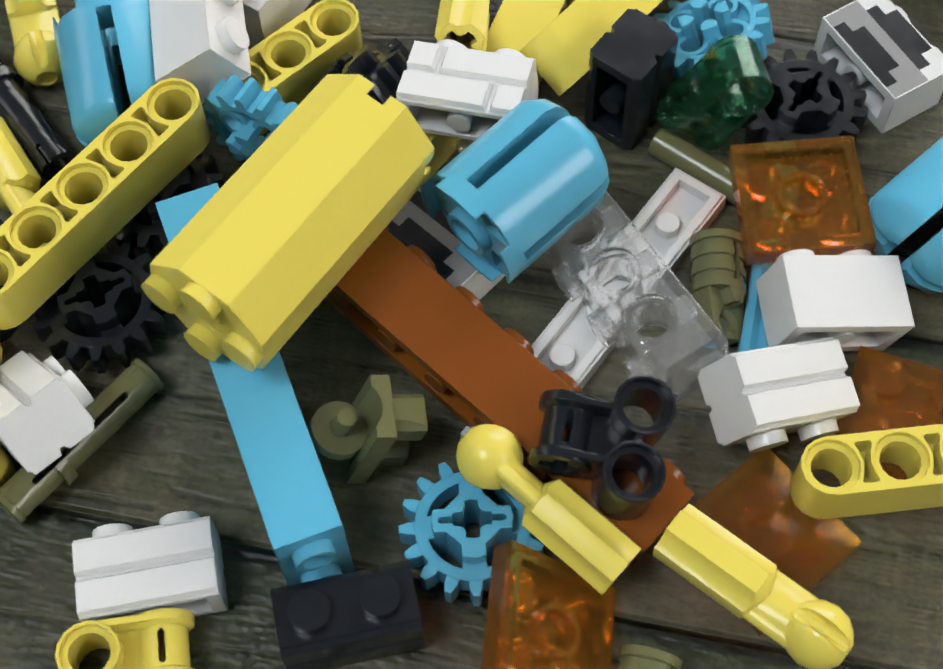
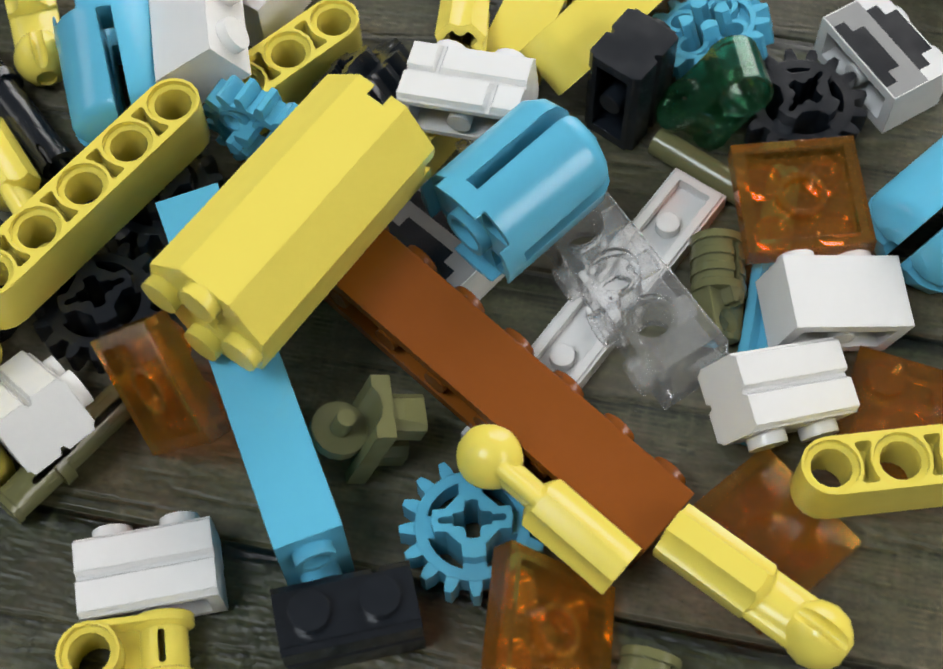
black piece [528,375,676,521] -> none
none -> clear orange plate [90,310,232,456]

